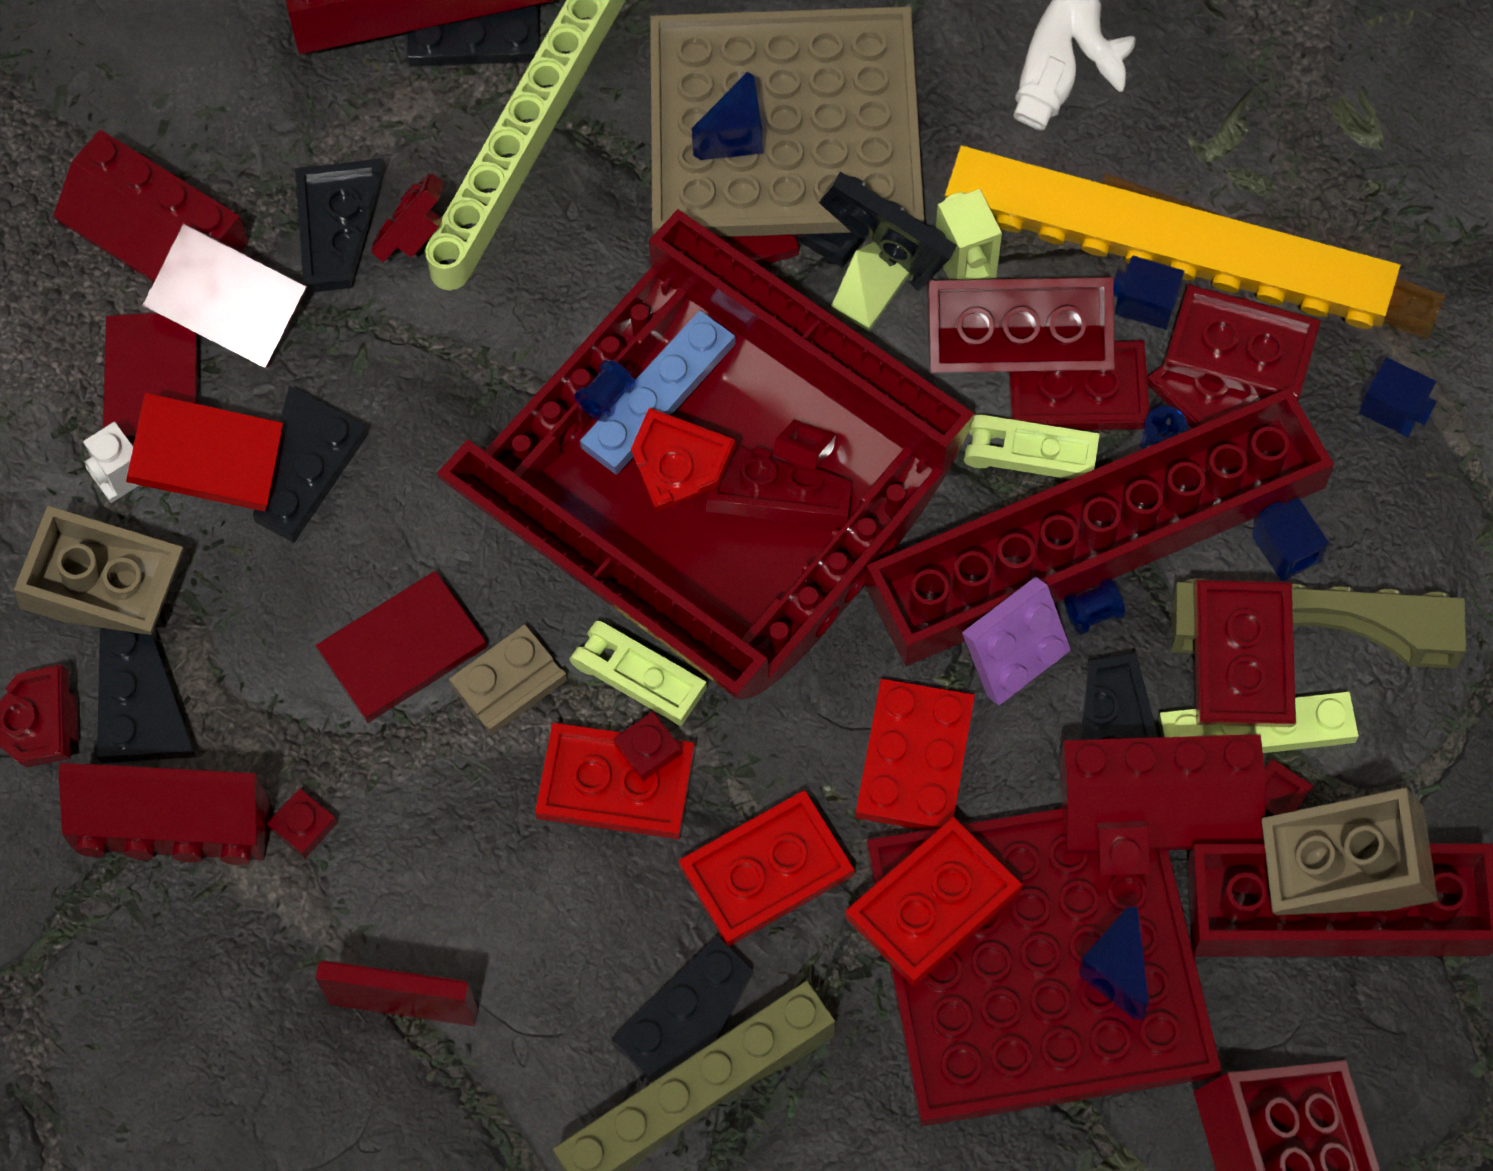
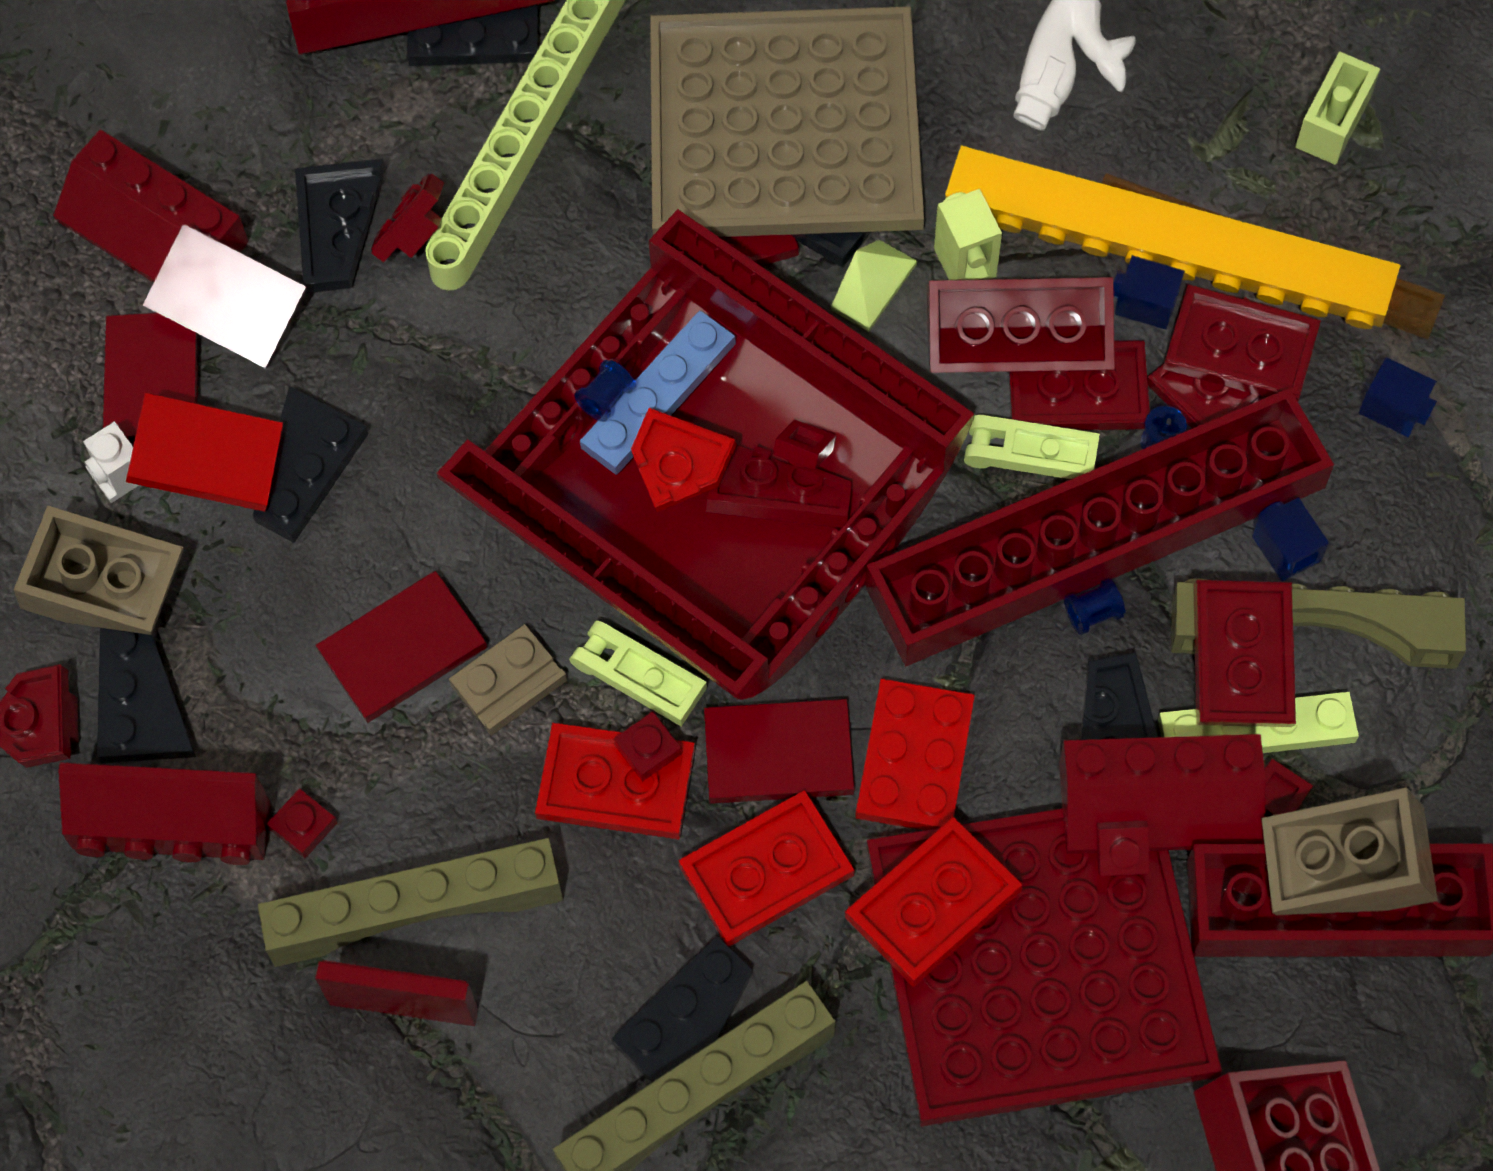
clear blue slope [691,71,763,160] -> none
black wing [819,172,957,291] -> none
medium lavender plate [962,577,1071,706] -> none
clear blue slope [1079,907,1149,1020] -> none
none -> olive arch [257,838,563,967]
none -> dark red tile [704,699,854,804]
none -> yellowish green brick [1295,51,1380,165]

